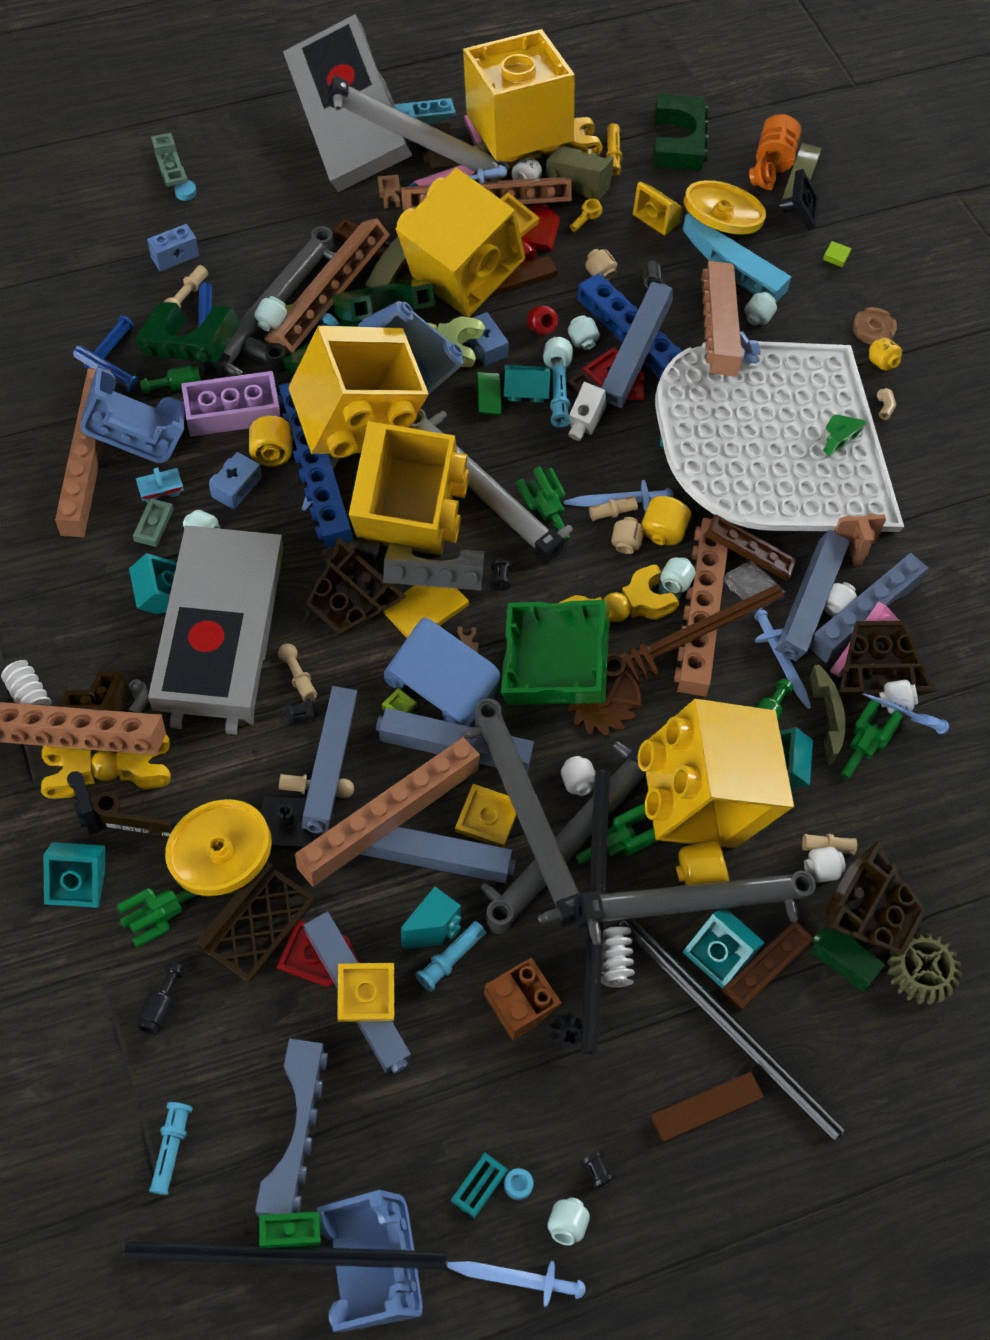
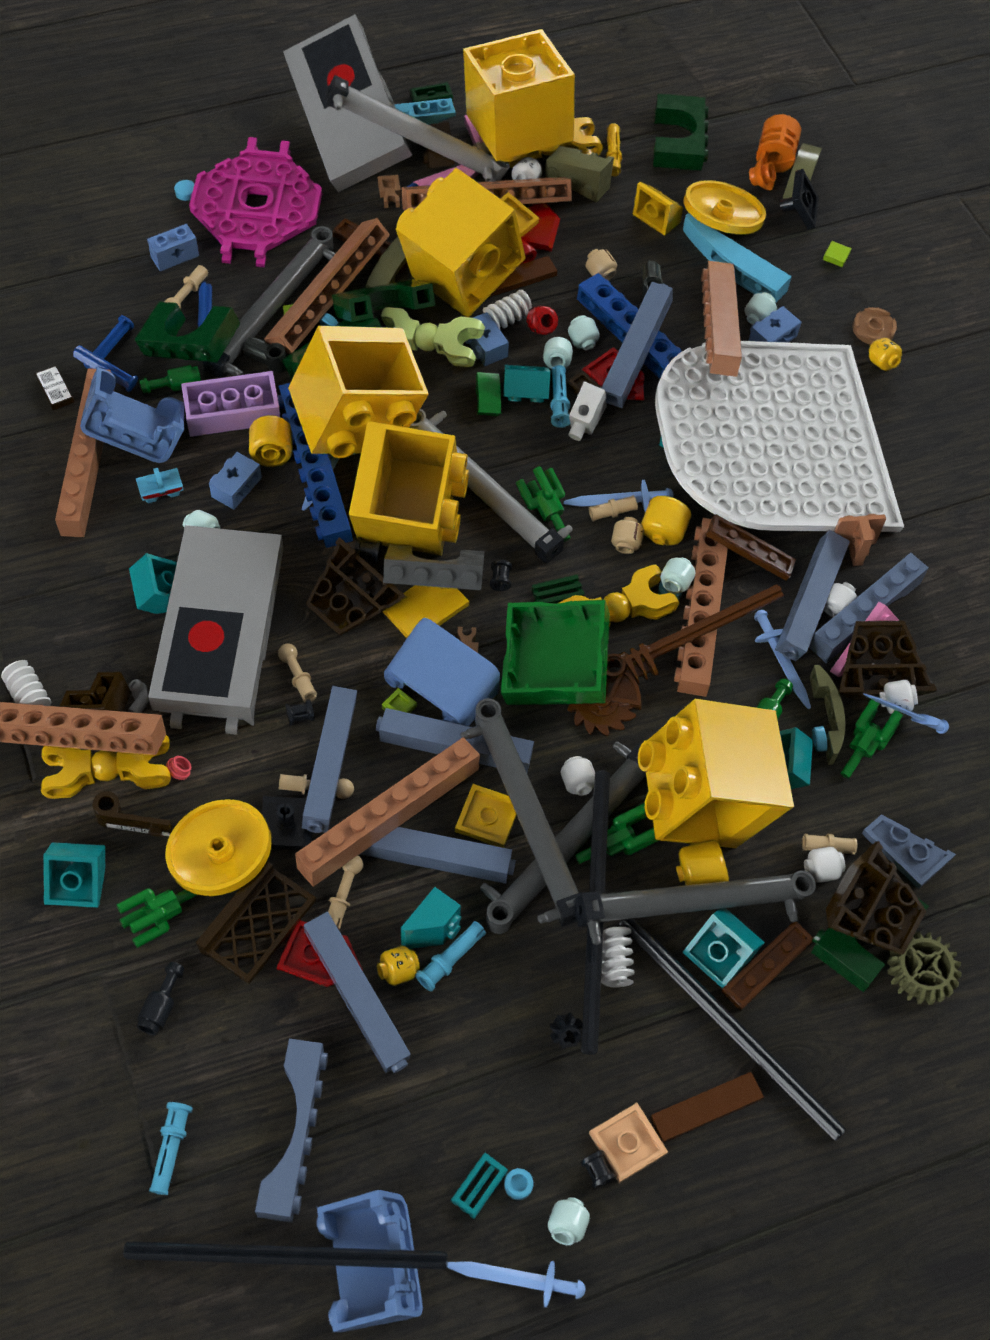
black plate [67,771,100,835] -> none
sand green plate [133,498,174,547] -> none
sand green slope [151,133,188,187] -> none
light aqua head [254,296,287,331] -> none
green tile [259,1212,320,1249] -> none
yellow tile [338,963,394,1022] -> none
medium blue windscreen [358,301,463,394] -> none
light blue sword [425,165,507,186] -> none
dark orange slope [484,957,561,1041] -> none
yellow plate [570,199,602,232] -> none
clear tile [723,561,785,612] -> none
medium blue bar [740,332,761,364] -> none
green slope [823,414,867,456] -> none
tan arm [877,388,896,420] -> none
none -> tile [35,366,74,410]
none -> coral plate [166,756,192,780]
none -> dark pink plate [189,137,322,267]
none -> tan pin [328,856,363,930]
none -> yellow head [377,946,419,986]
none -> dark green tile [409,82,453,102]
none -> white piece [483,290,532,329]
none -> dark green tile [531,575,585,604]
none -> light nougat tile [589,1103,668,1183]
none -> medium blue brick [749,306,801,343]
none -> medium azure tile [812,726,827,752]
none -> sand blue wing [862,814,956,889]

